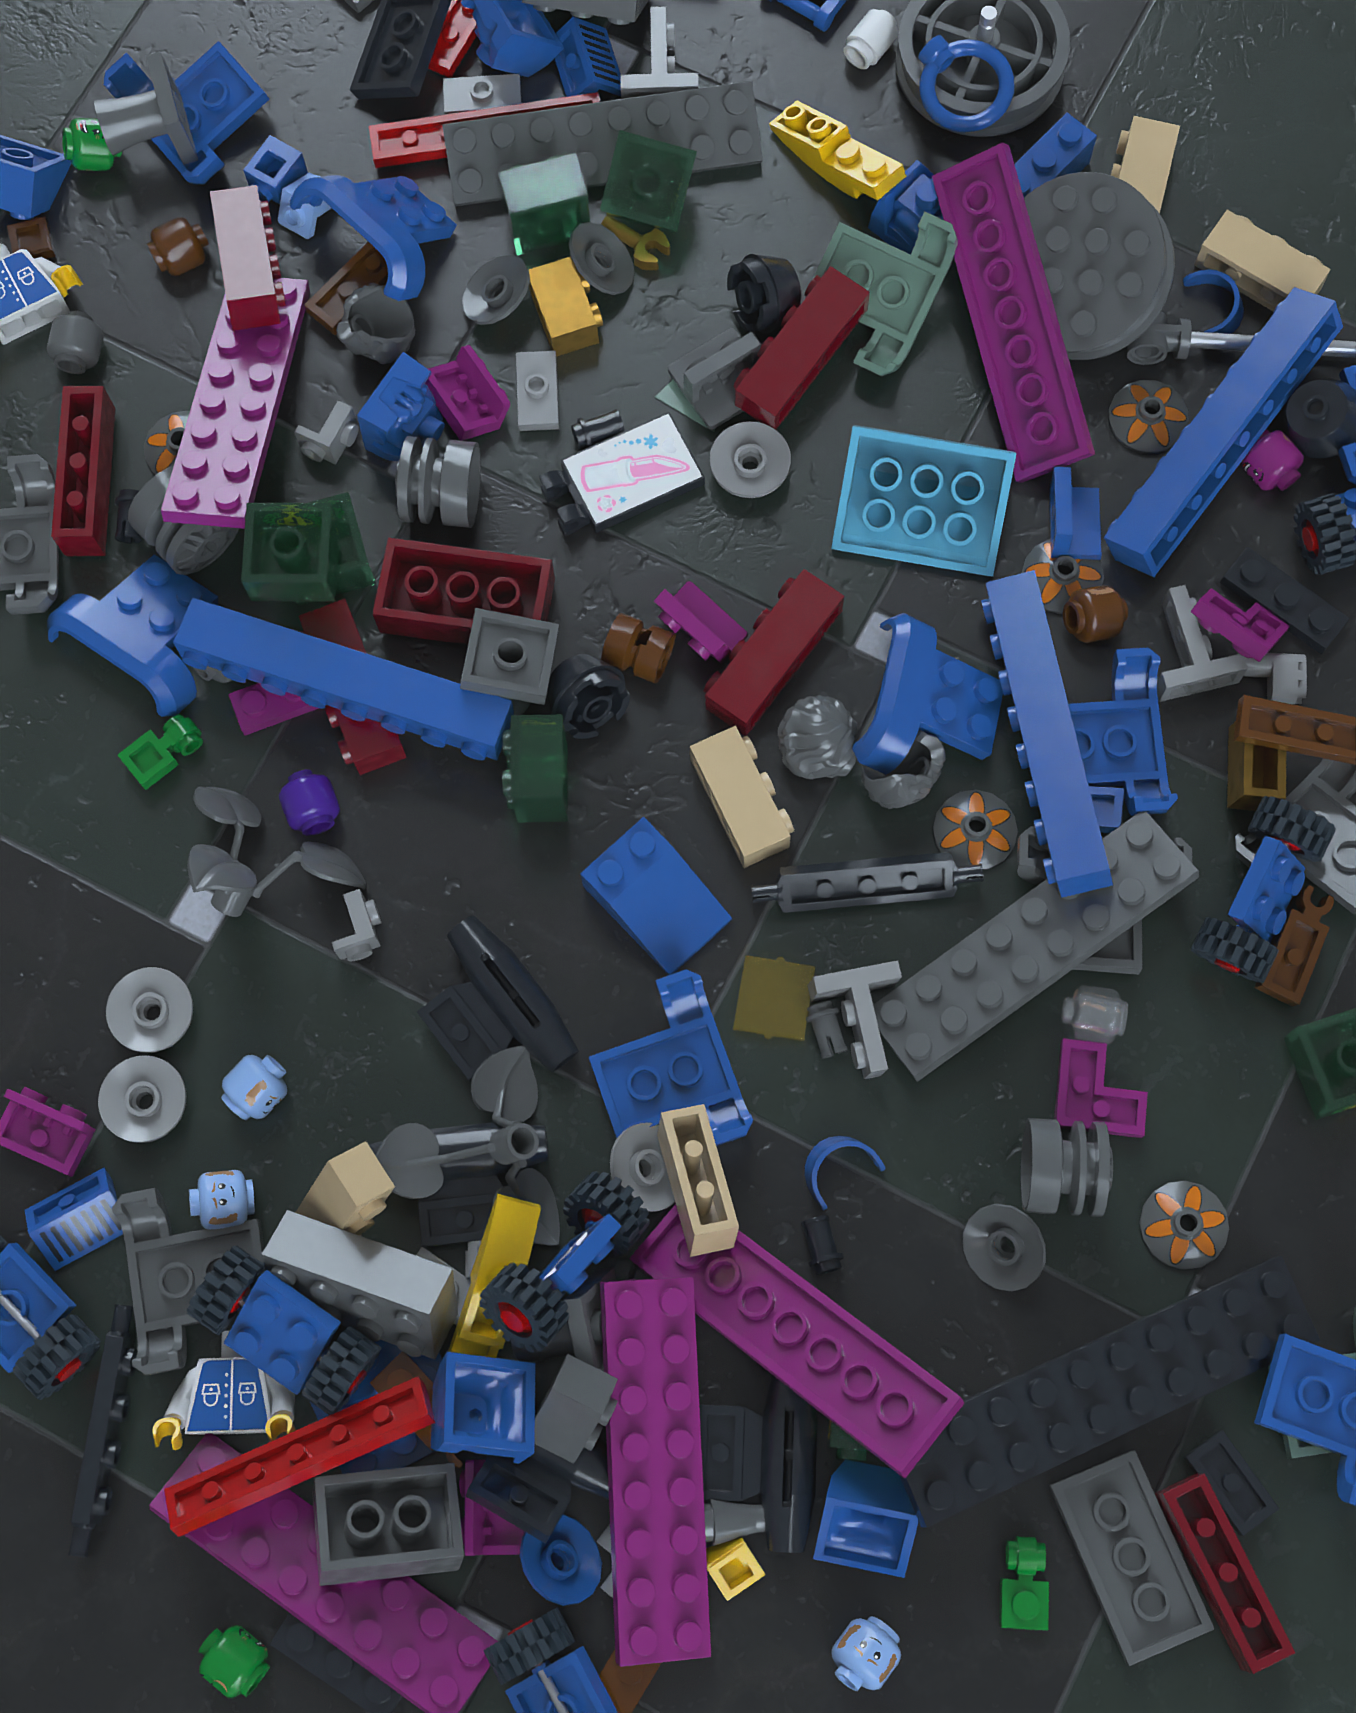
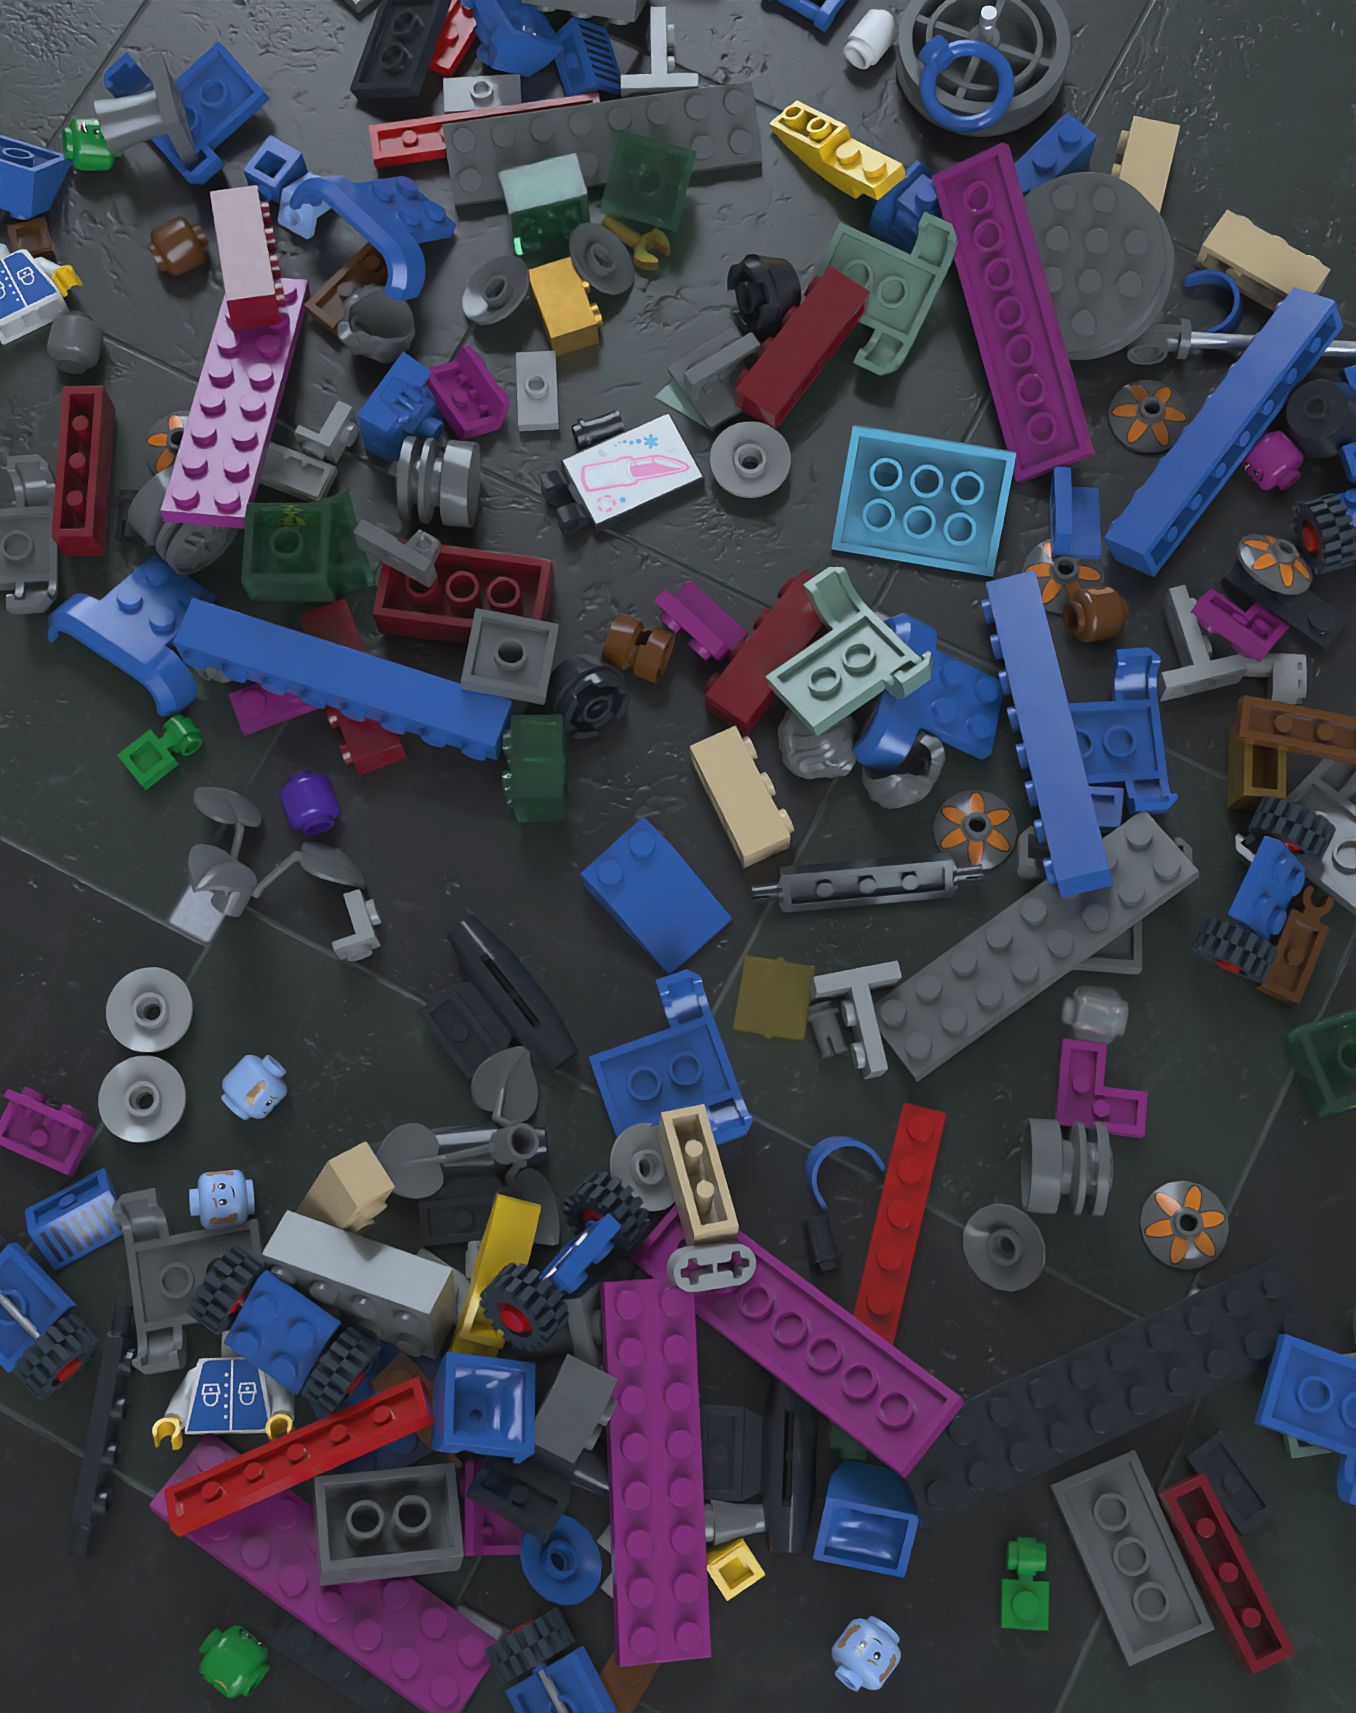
none -> light grey plate [259,441,338,506]
none -> dark grey hinge [353,519,442,588]
none -> light grey beam [666,1240,756,1292]
none -> sand green piece [765,567,933,737]
none -> red plate [853,1103,946,1346]
none -> dark grey dish [1236,533,1313,595]

